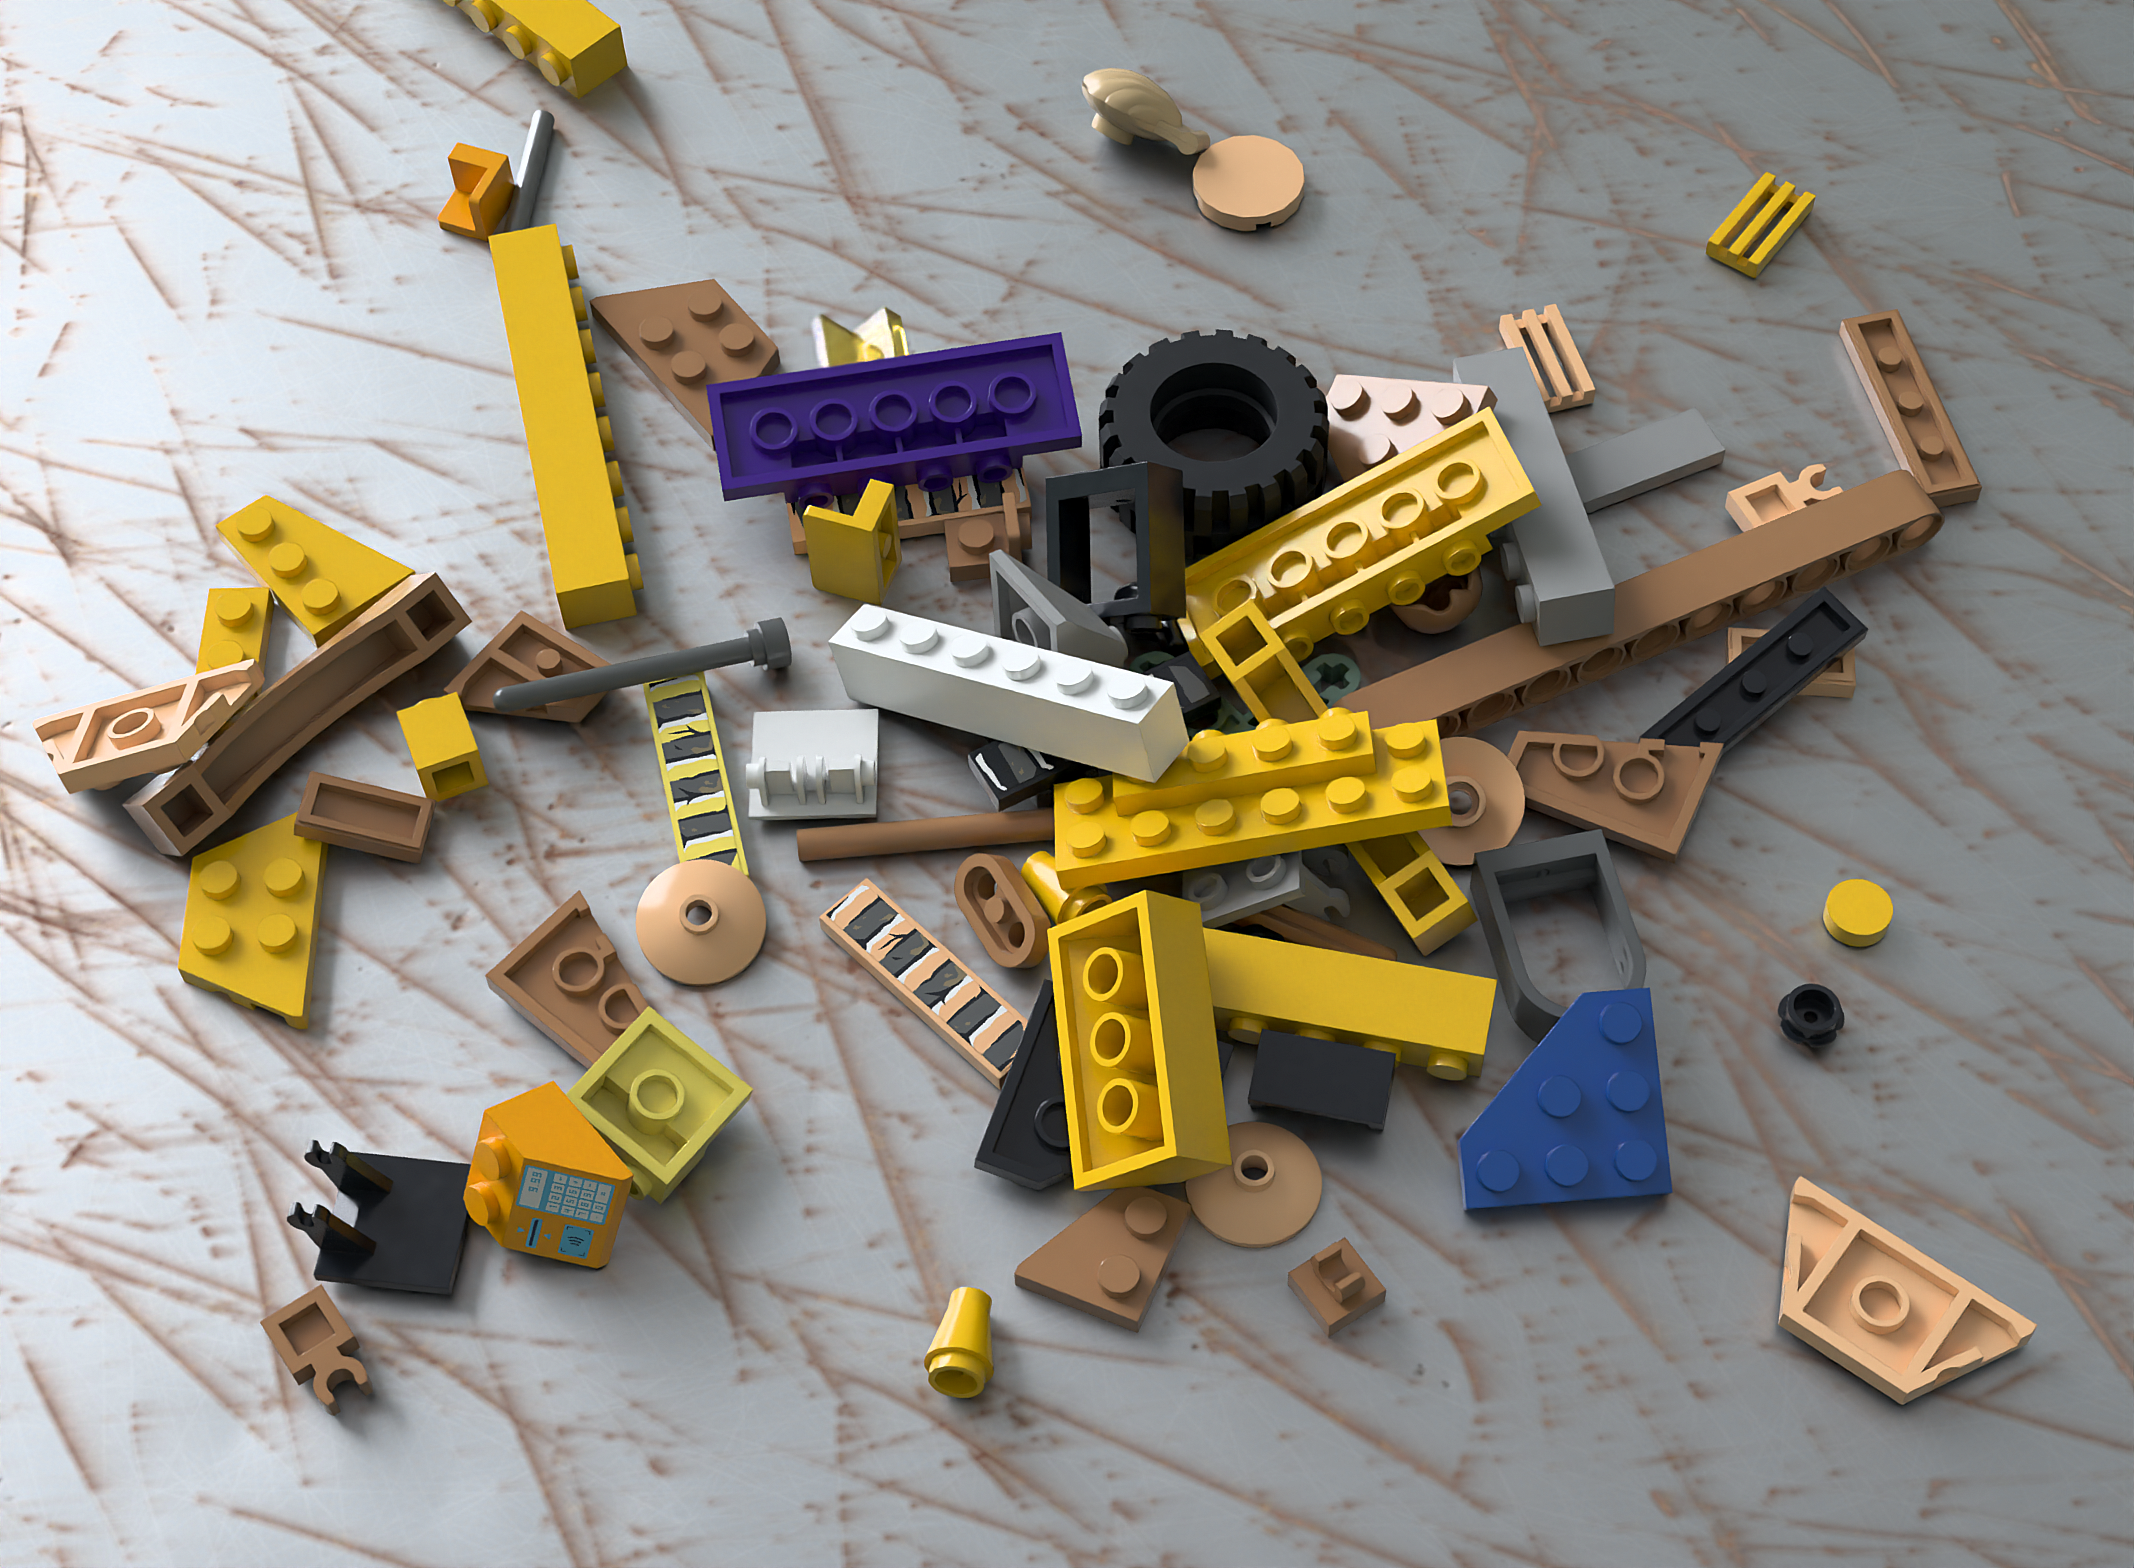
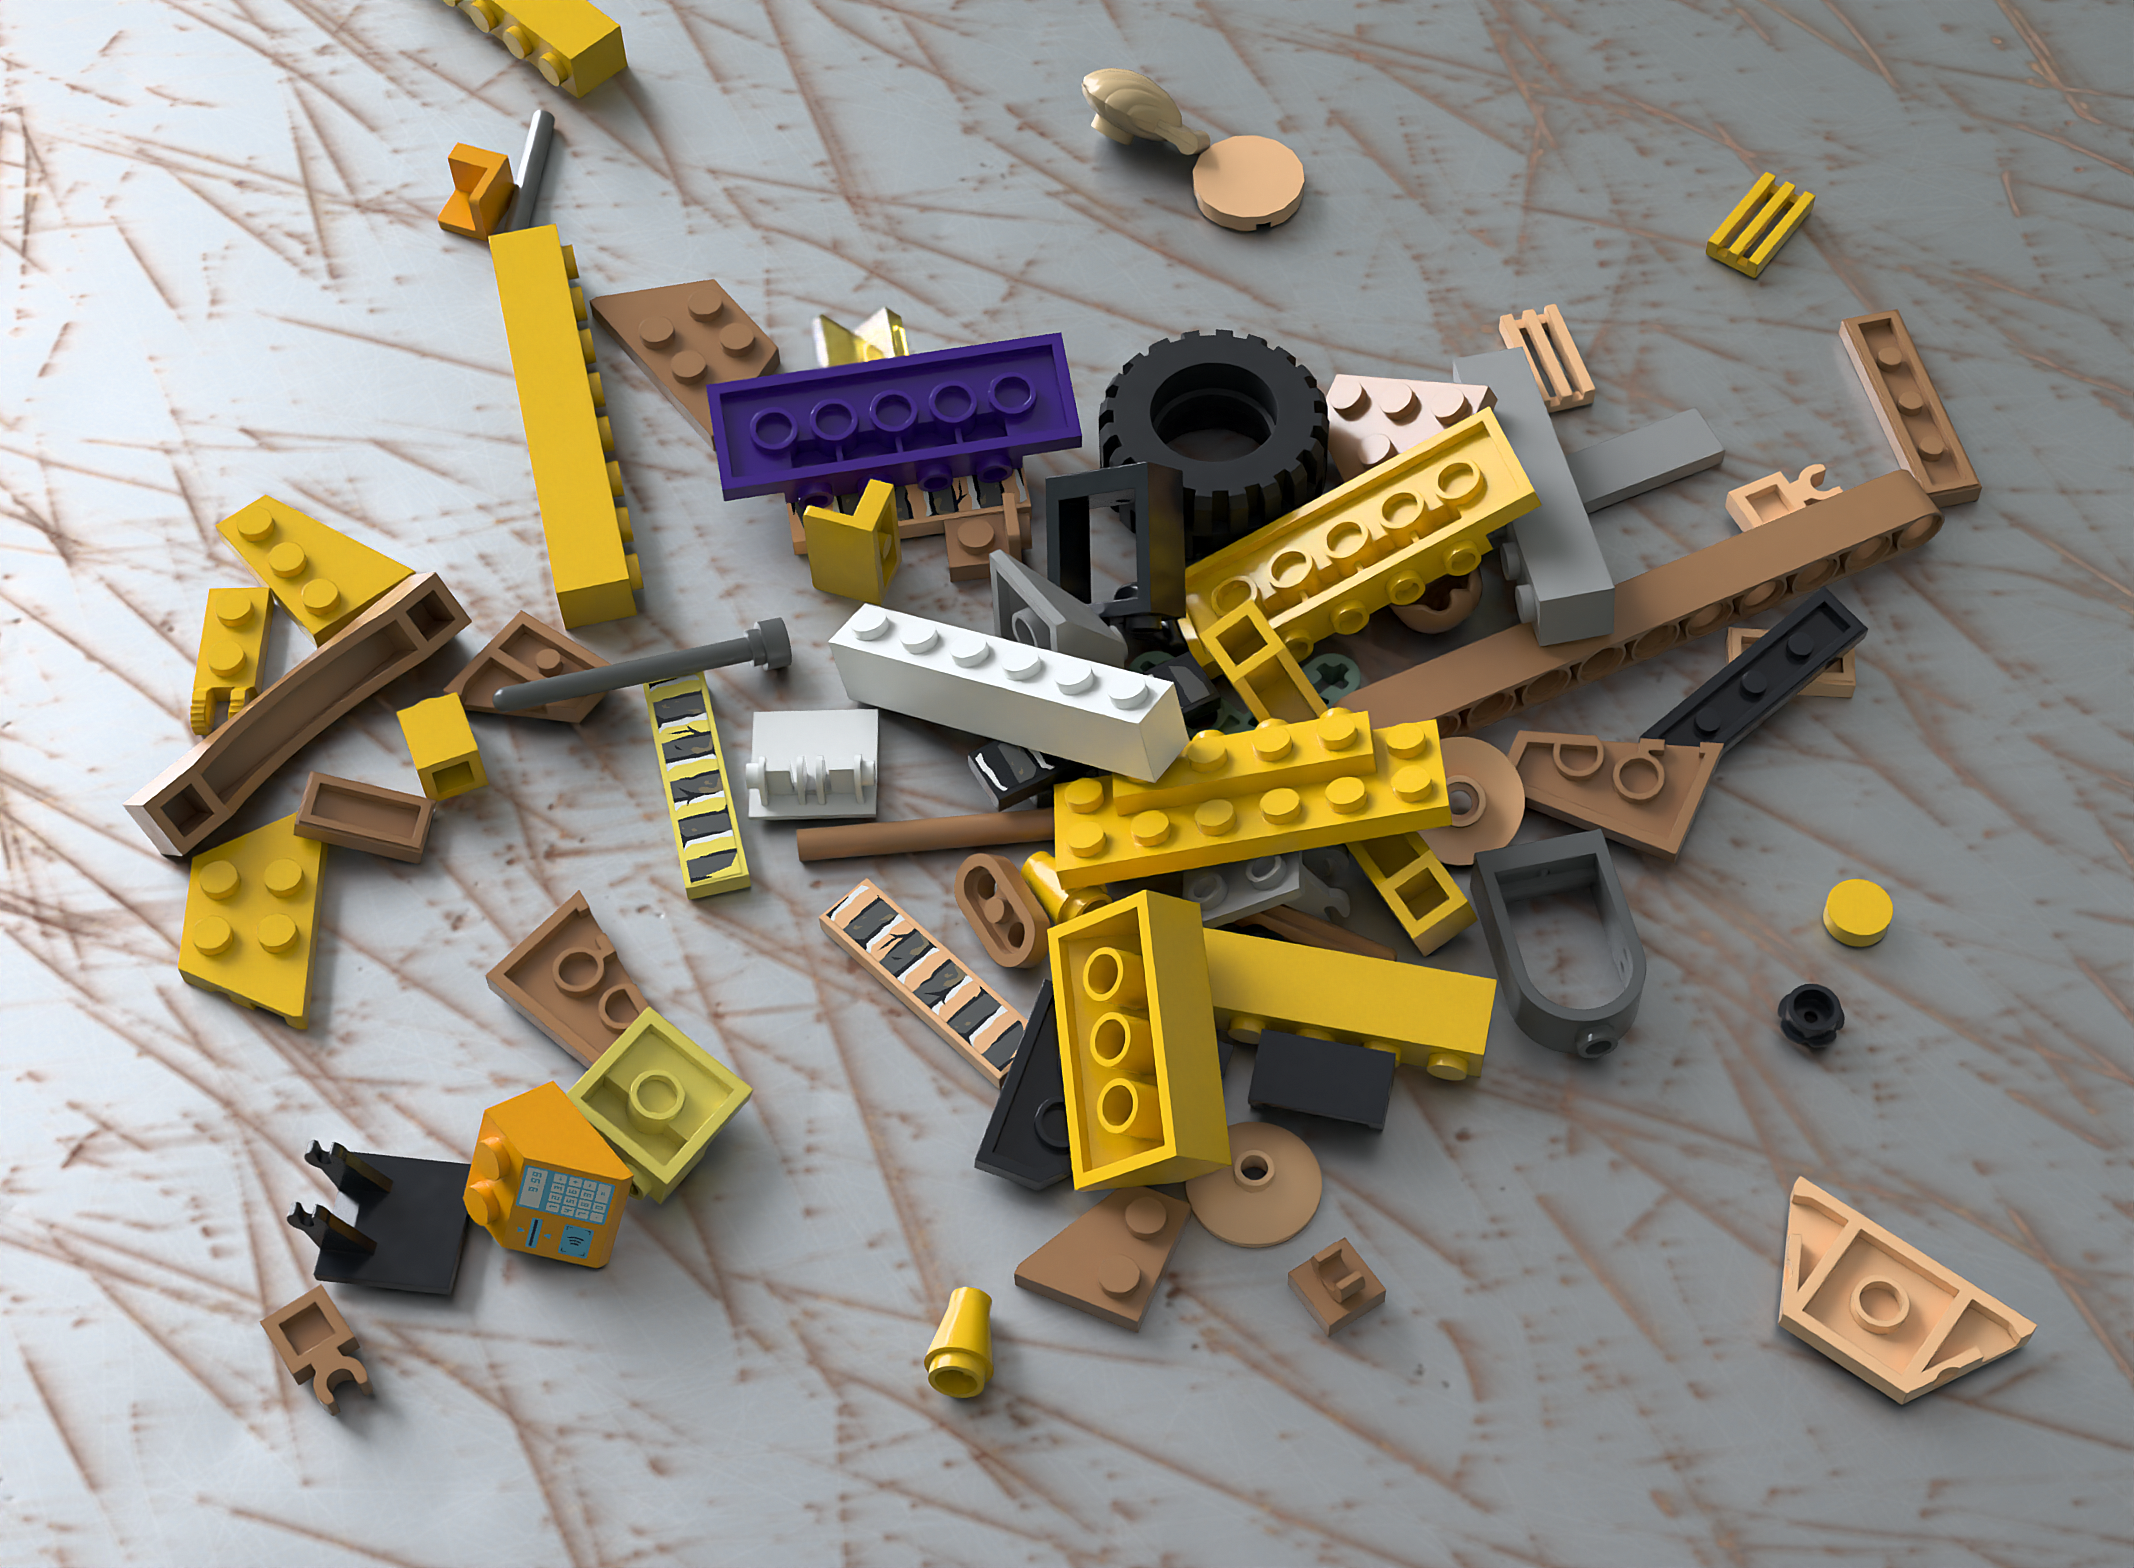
light nougat wing [33,658,265,794] -> none
light nougat dish [636,859,767,986] -> none
blue plate [1457,987,1673,1211] -> none

